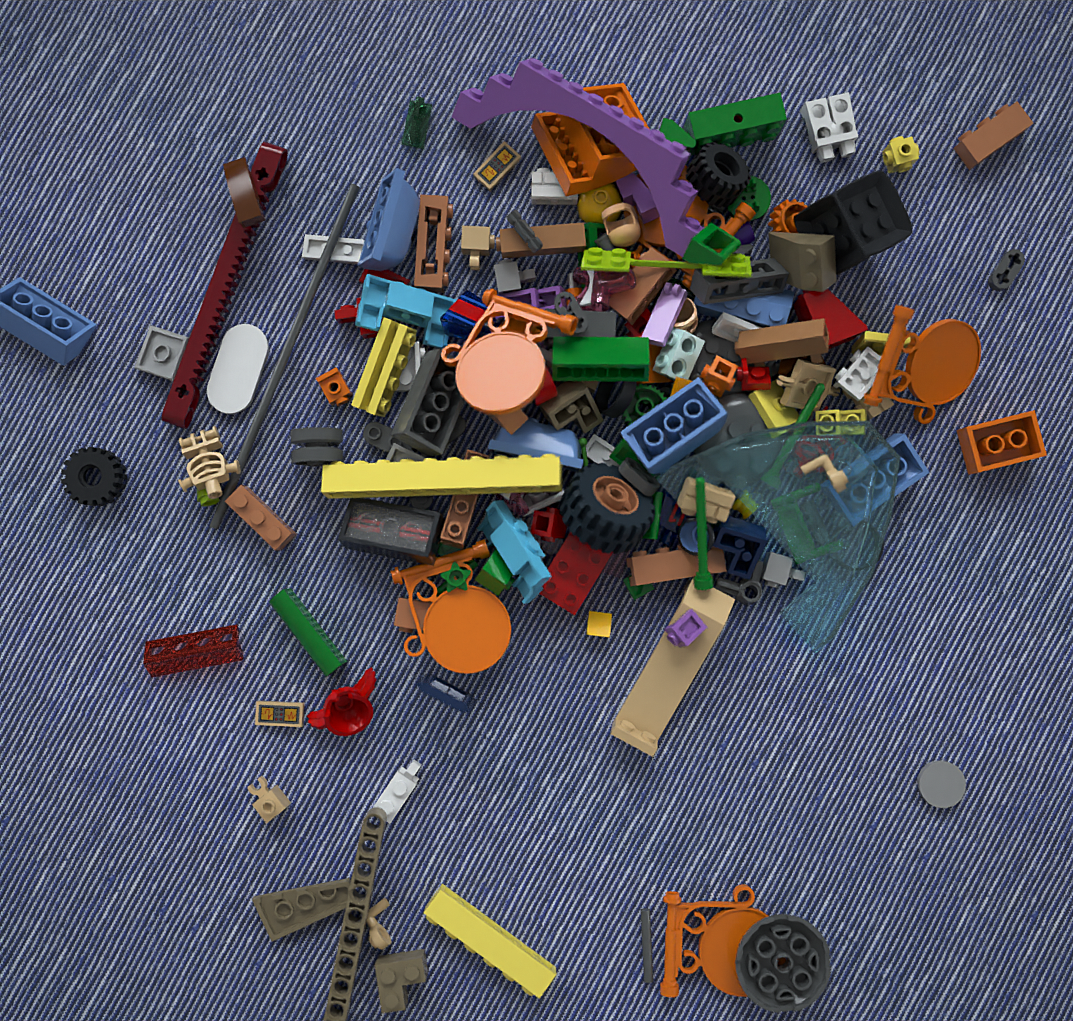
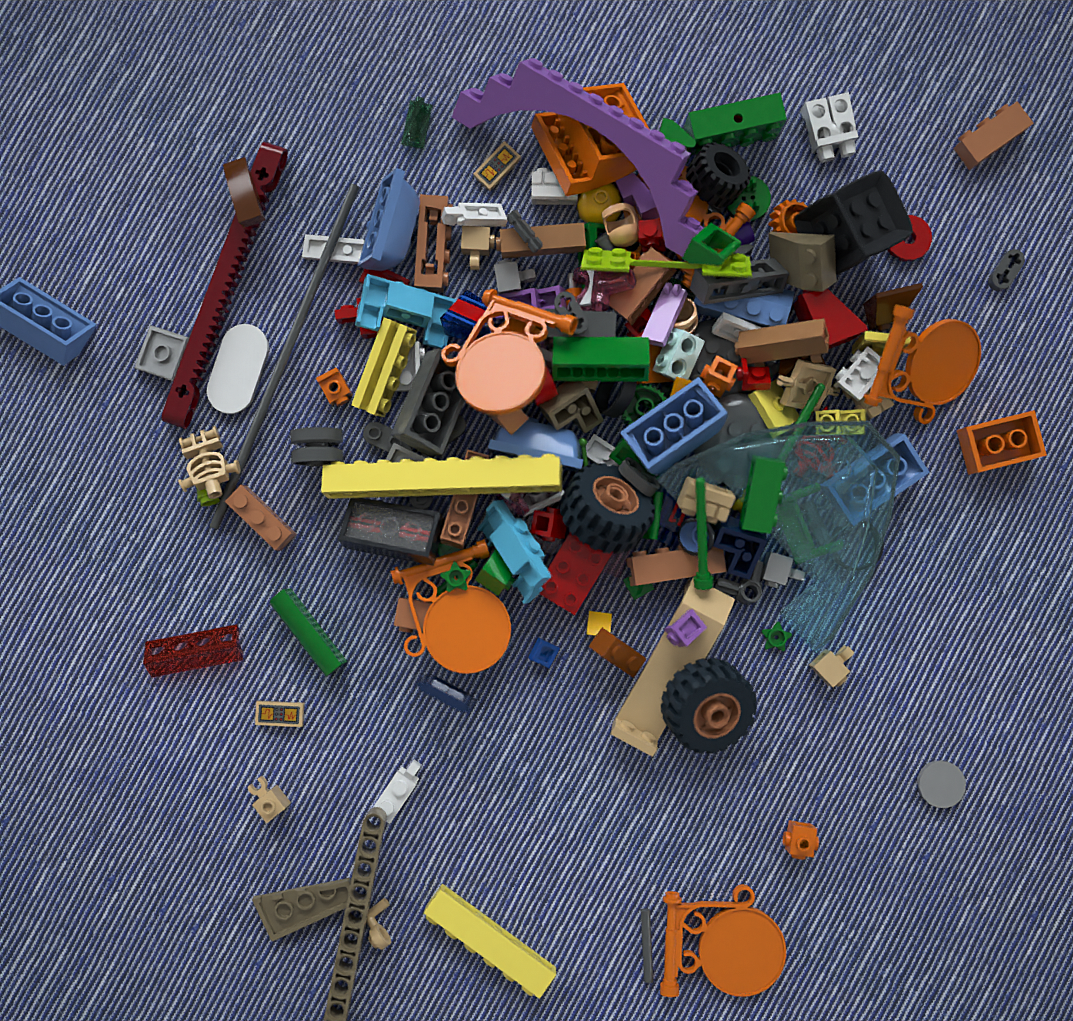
black tyre [61,447,127,506] -> none
red helmet [306,667,377,736] -> none
dark tan brick [375,949,428,1013] -> none
dark grey brick [735,914,831,1013] -> none
tan plate [800,455,848,494] -> none
light yellow brick [882,136,919,174] -> none
none -> white hinge [441,203,508,227]
none -> blue tile [528,637,560,669]
none -> dark orange brick [589,627,647,678]
none -> red brick [638,219,666,253]
none -> black wheel [661,658,757,754]
none -> green brick [739,455,788,534]
none -> green plate [762,622,792,651]
none -> orange brick [782,820,819,860]
none -> tan brick [809,645,854,688]
none -> reddish brown slope [863,283,923,332]
none -> red tile [887,215,932,262]

